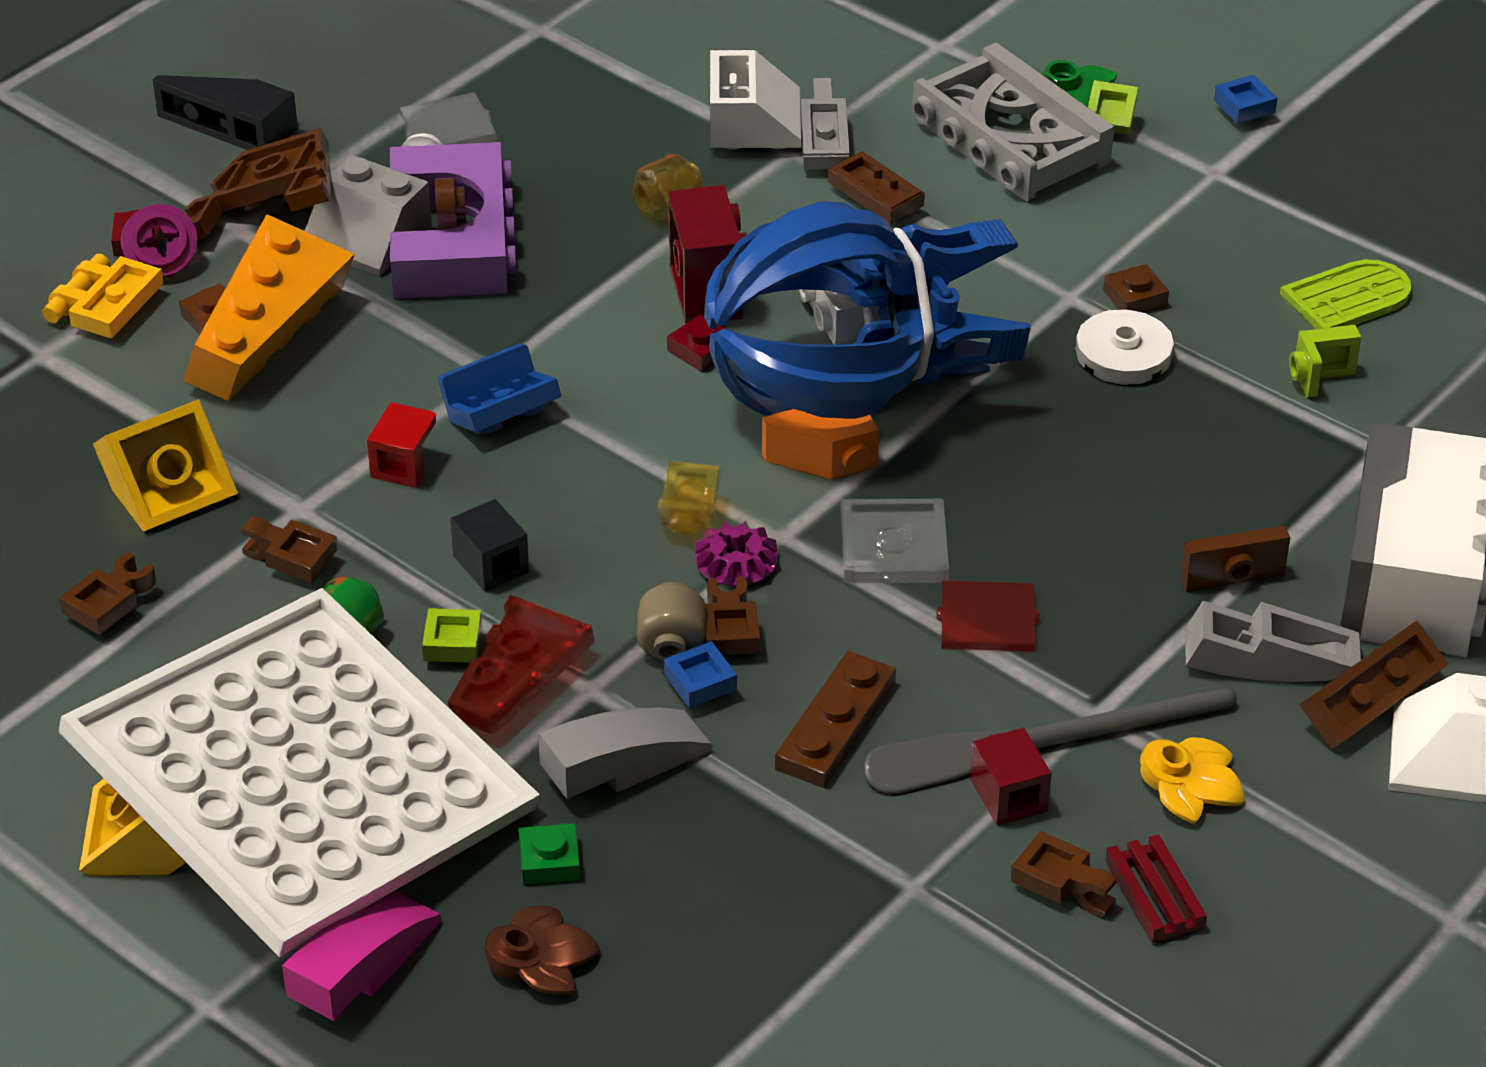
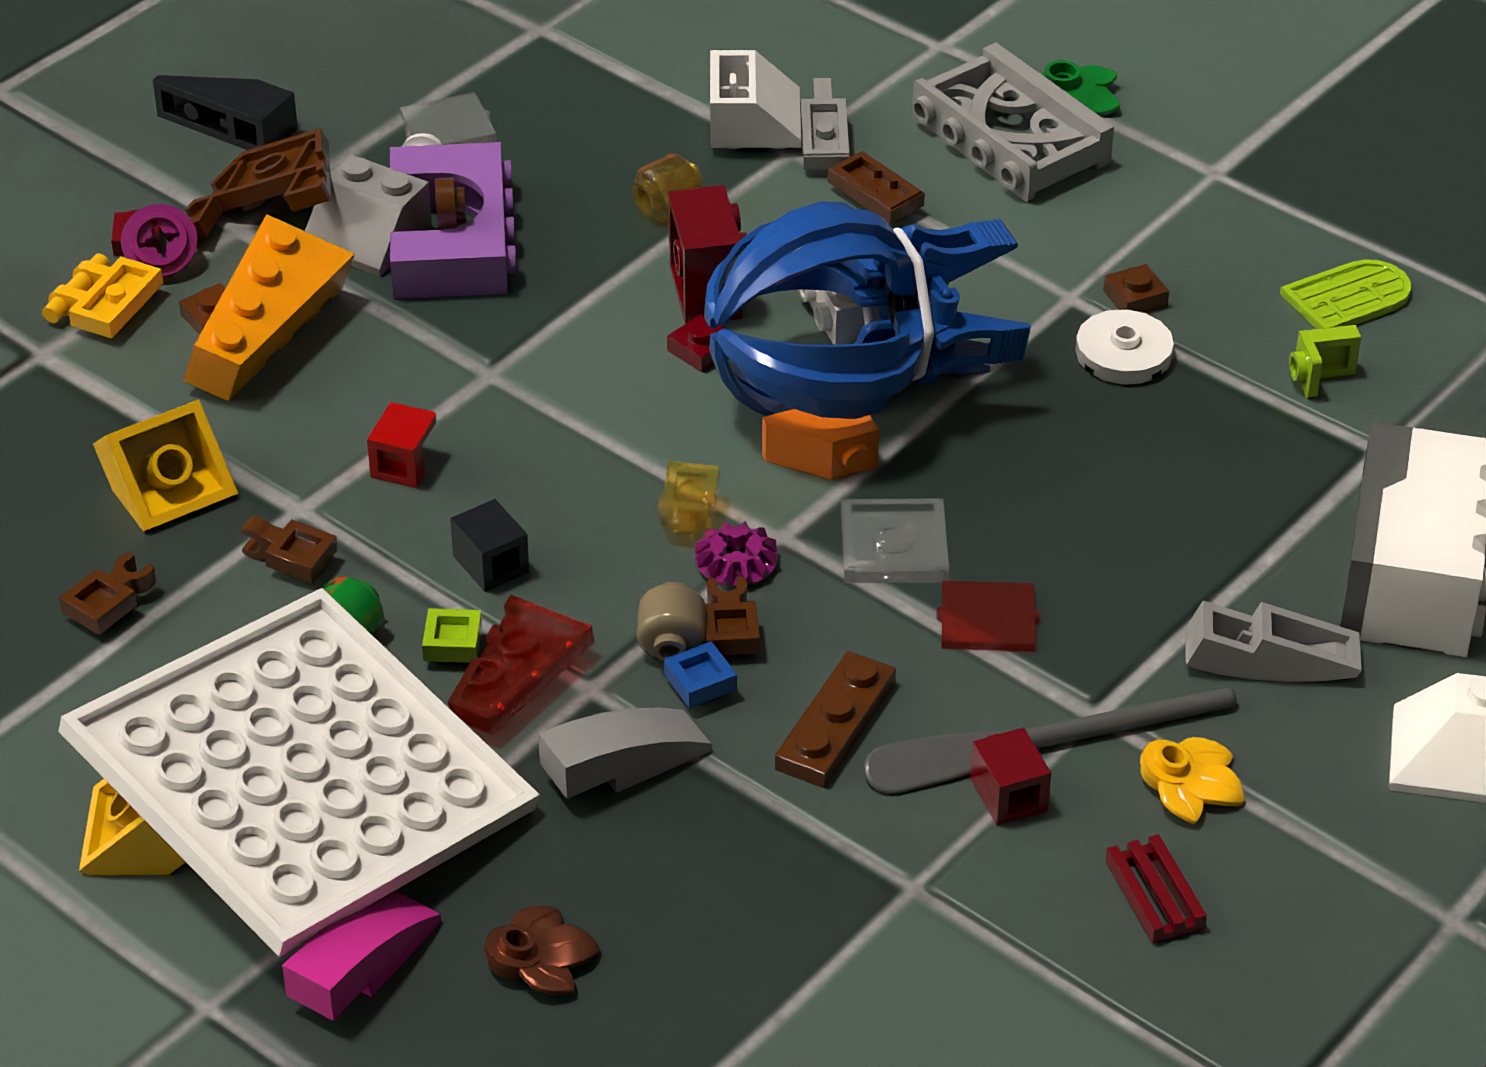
blue bracket [438,343,562,434] -> none
green plate [519,823,580,885] -> none
reddish brown plate [1011,831,1117,917] -> none
lime plate [1088,80,1138,135] -> none
reddish brown plate [1180,525,1291,592] -> none
blue plate [1214,74,1278,124] -> none
reddish brown plate [1299,620,1449,749] -> none

